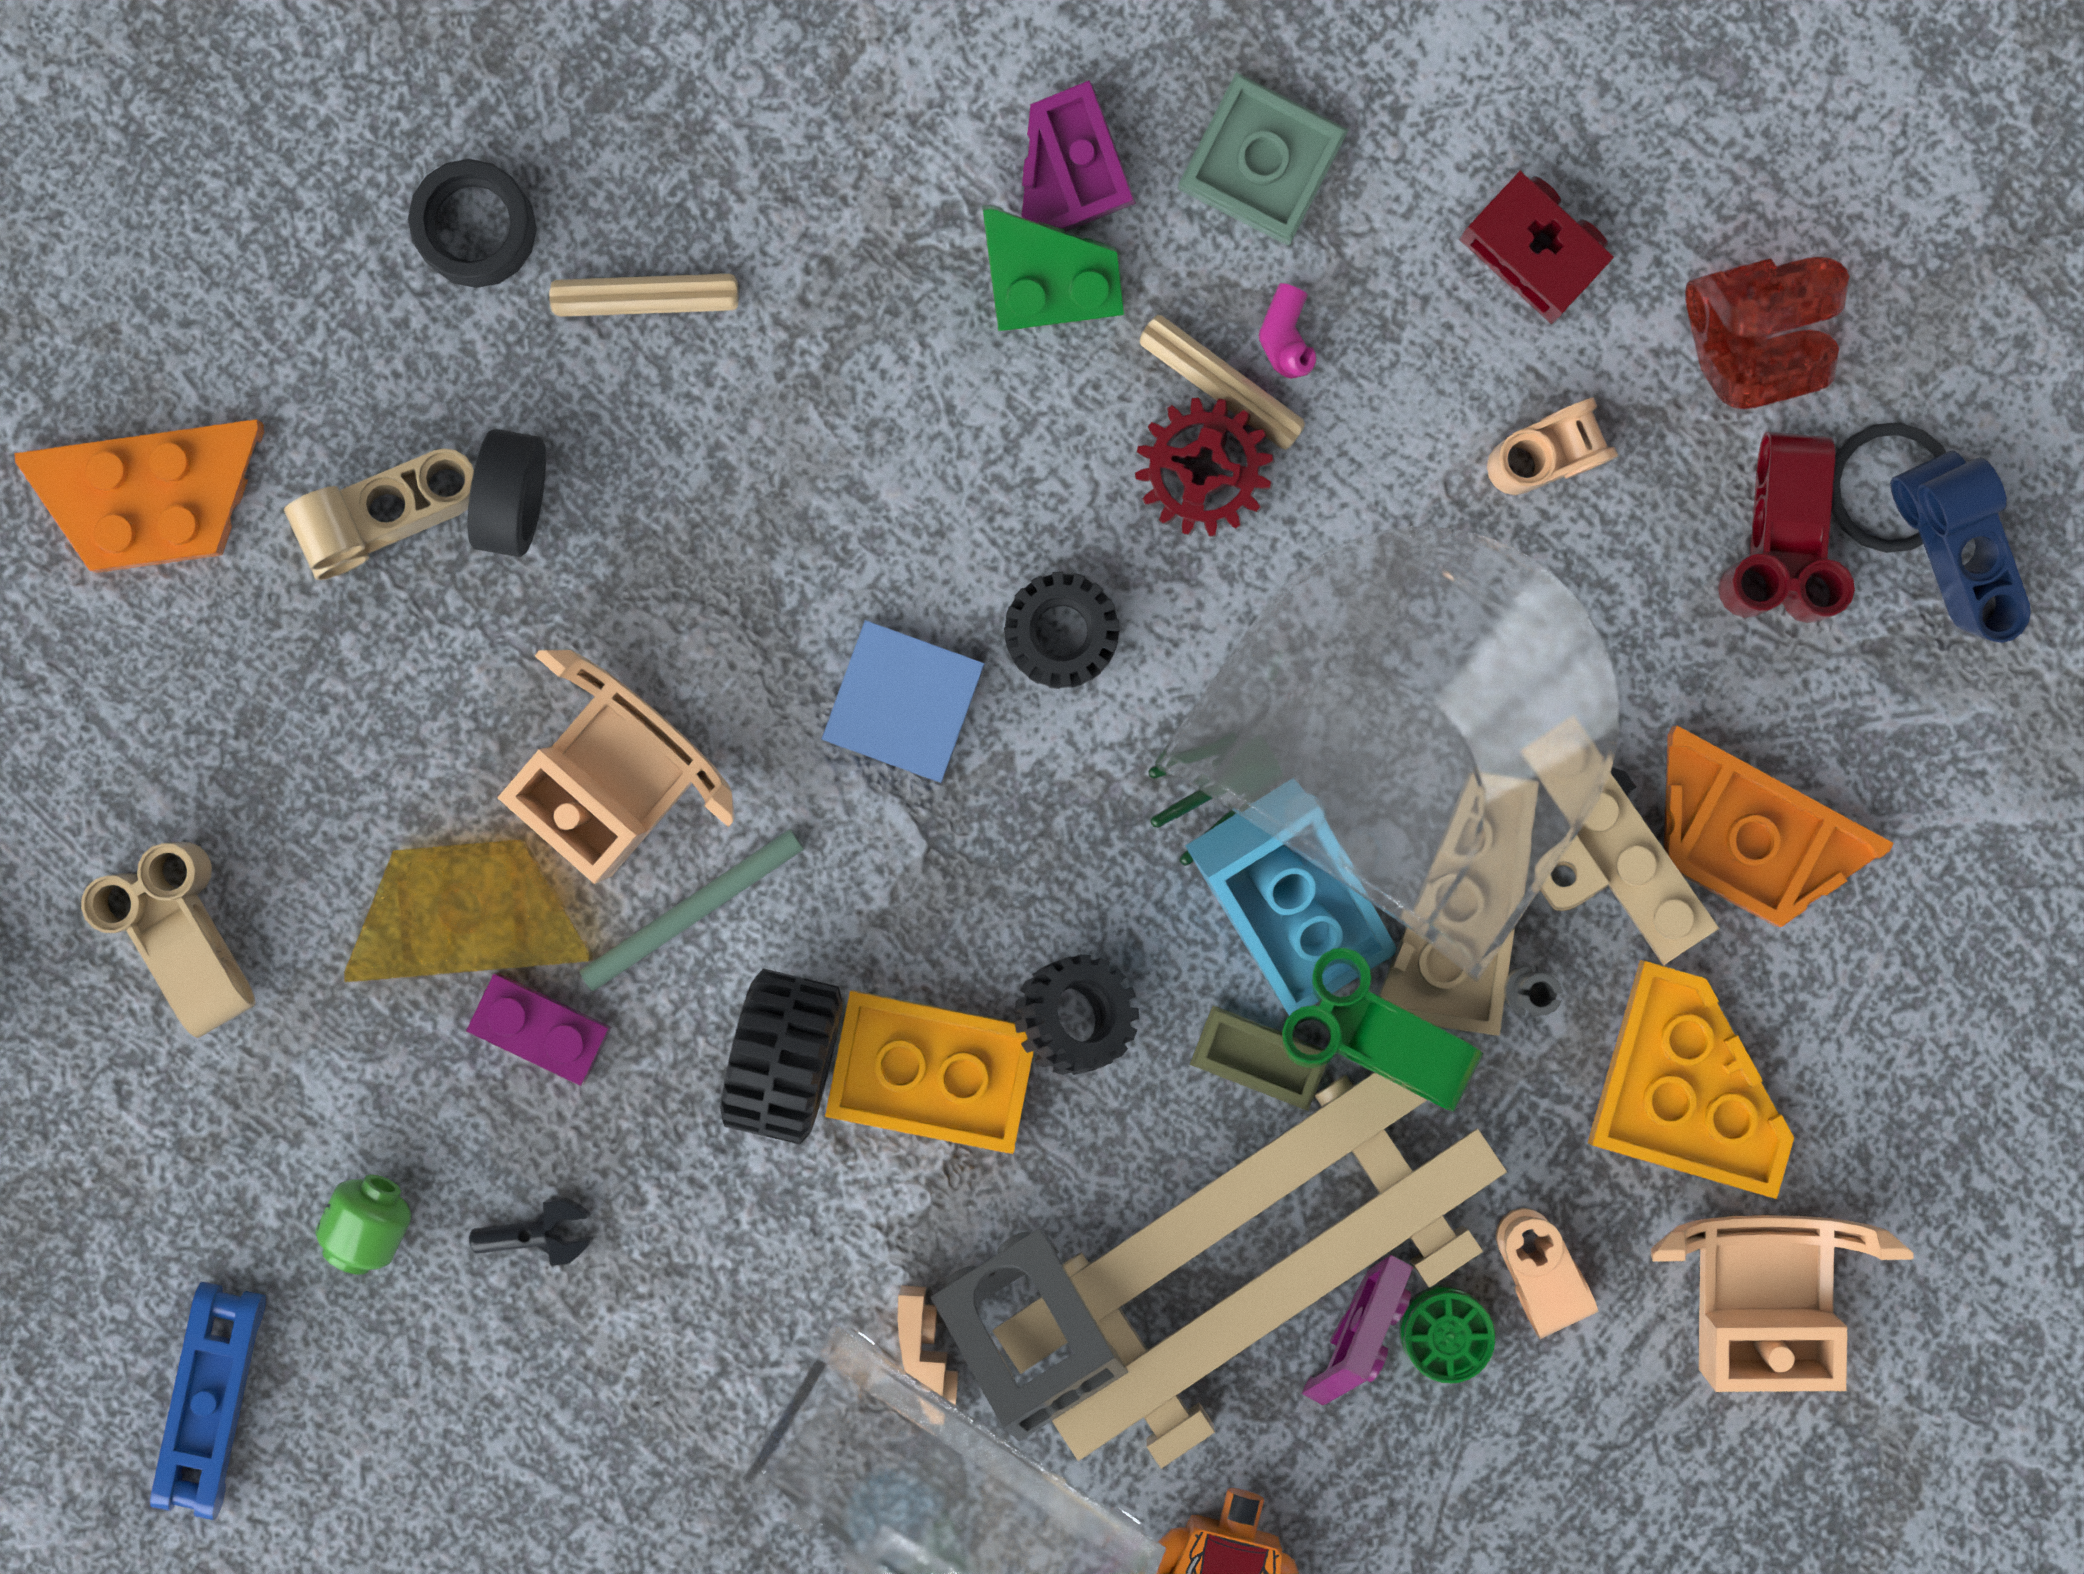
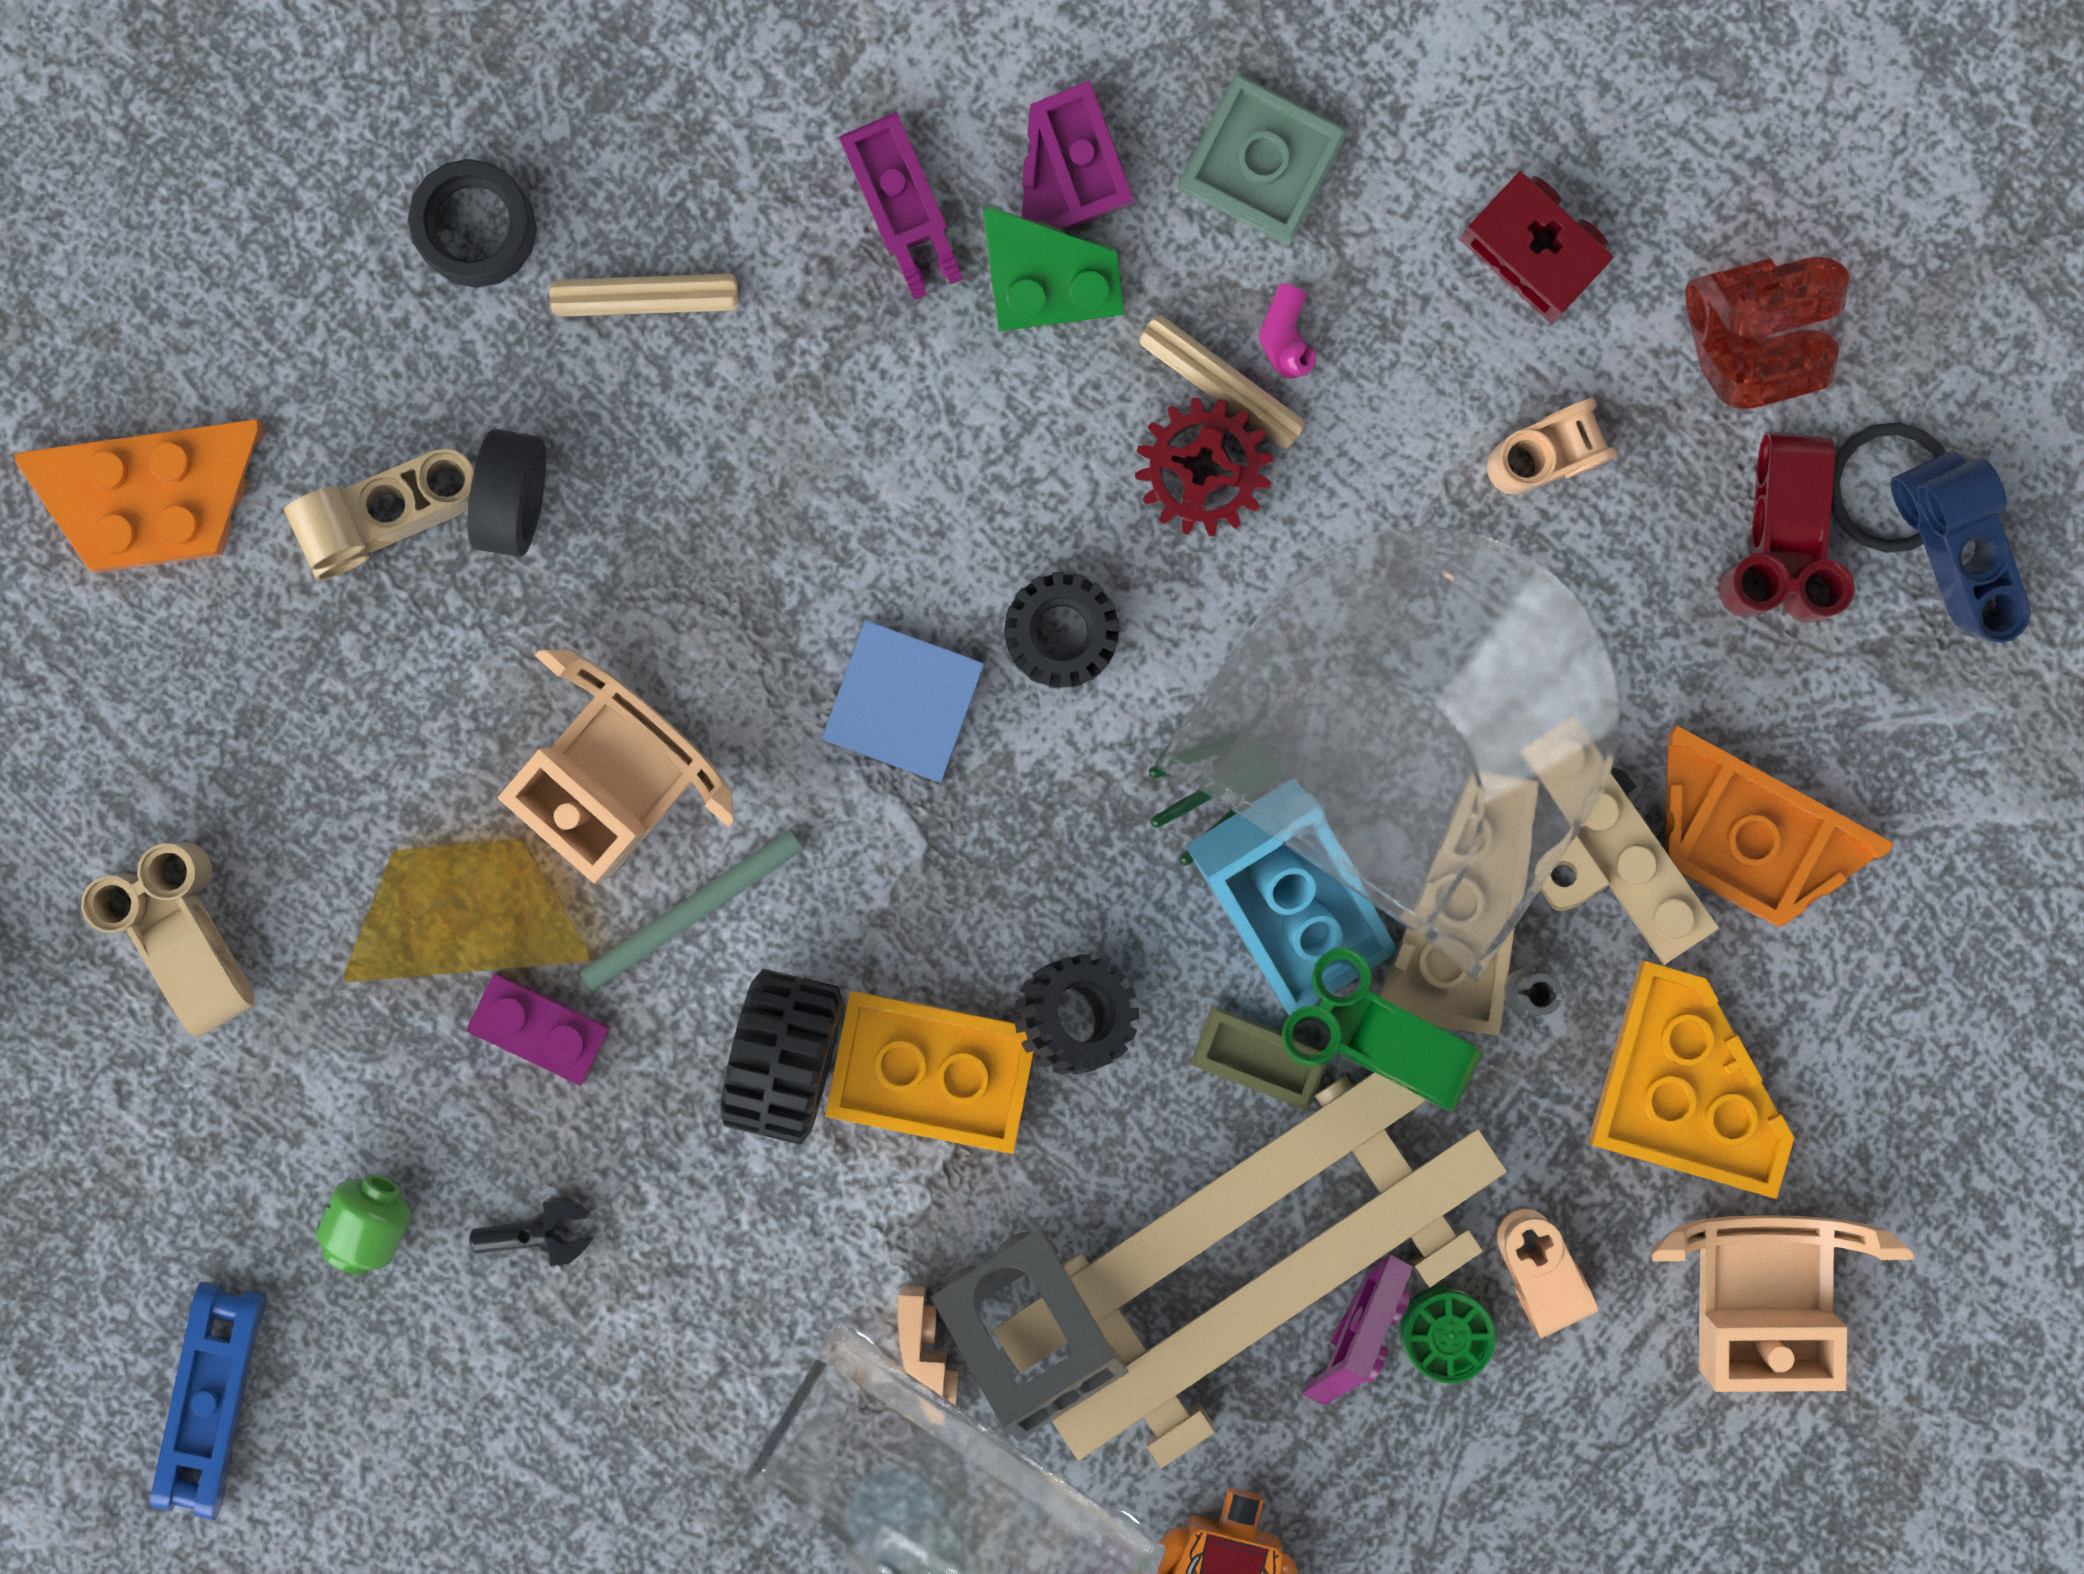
none -> magenta hinge [838,111,963,300]

